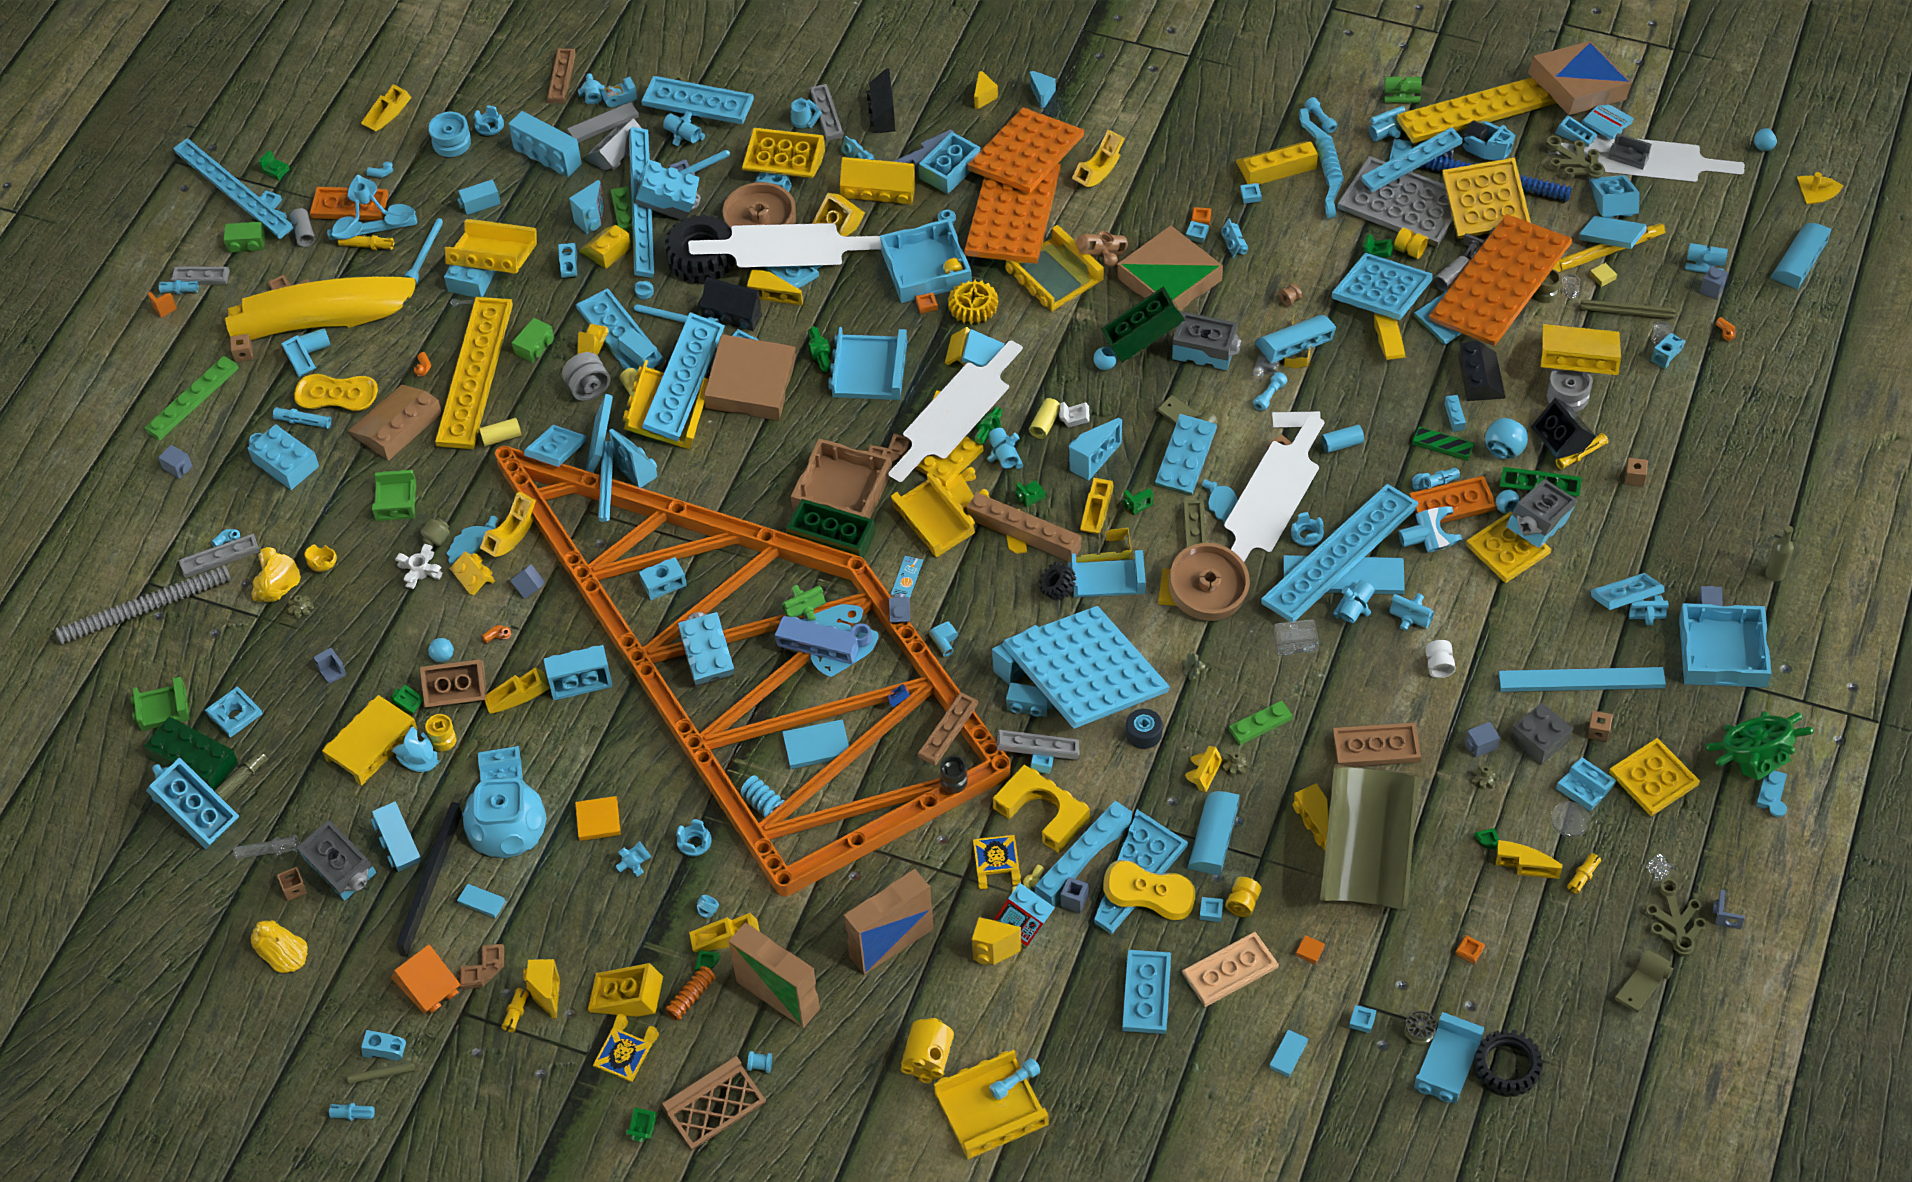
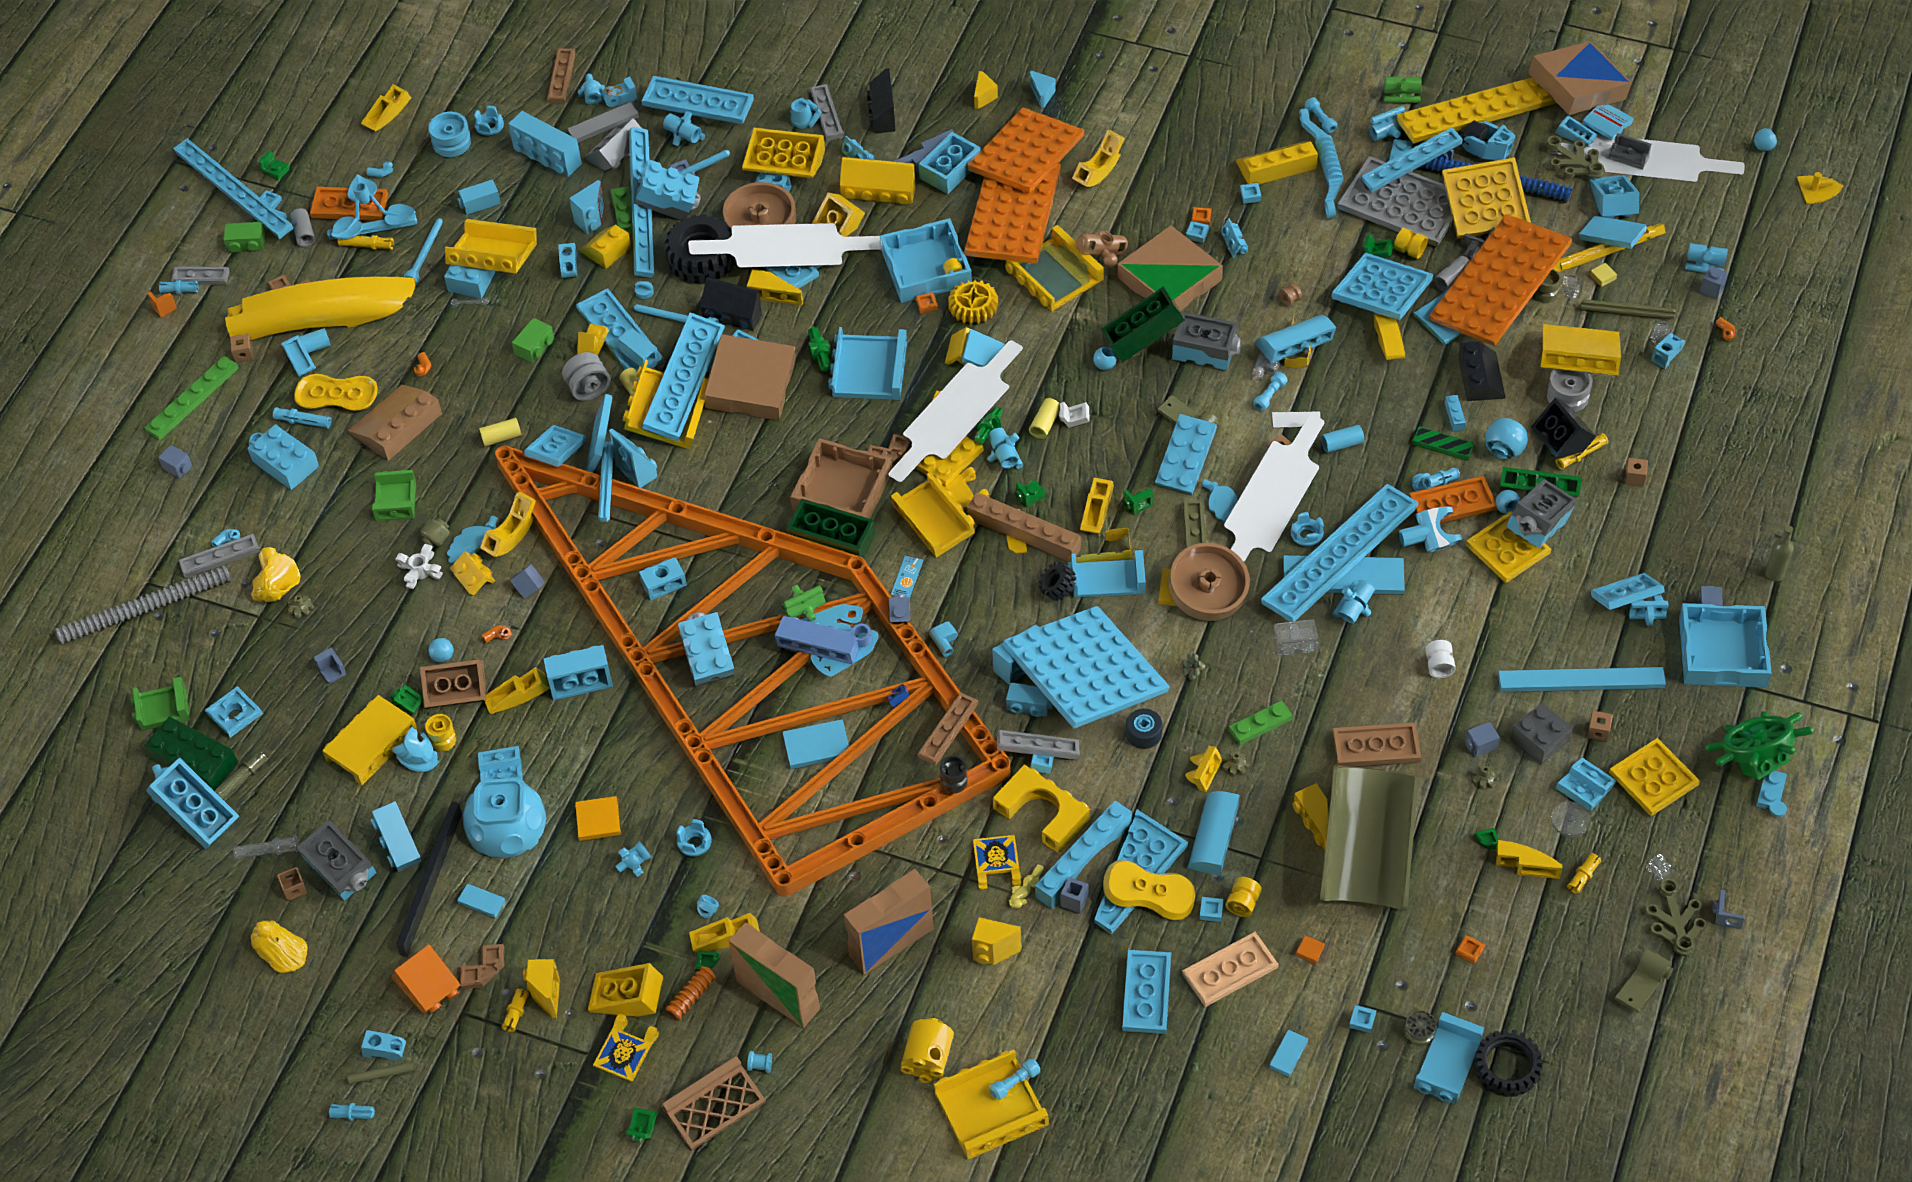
yellow hair [304,544,337,572] -> none
yellow plate [435,297,513,449] -> none
medium azure piece [740,775,785,818] -> none
medium azure plate [938,210,956,224] -> none
medium azure slope [993,883,1055,948] -> none
medium azure slope [1069,418,1122,481] -> none
medium azure pin [1389,593,1434,631] -> none
medium azure brick [1770,223,1831,290] -> none

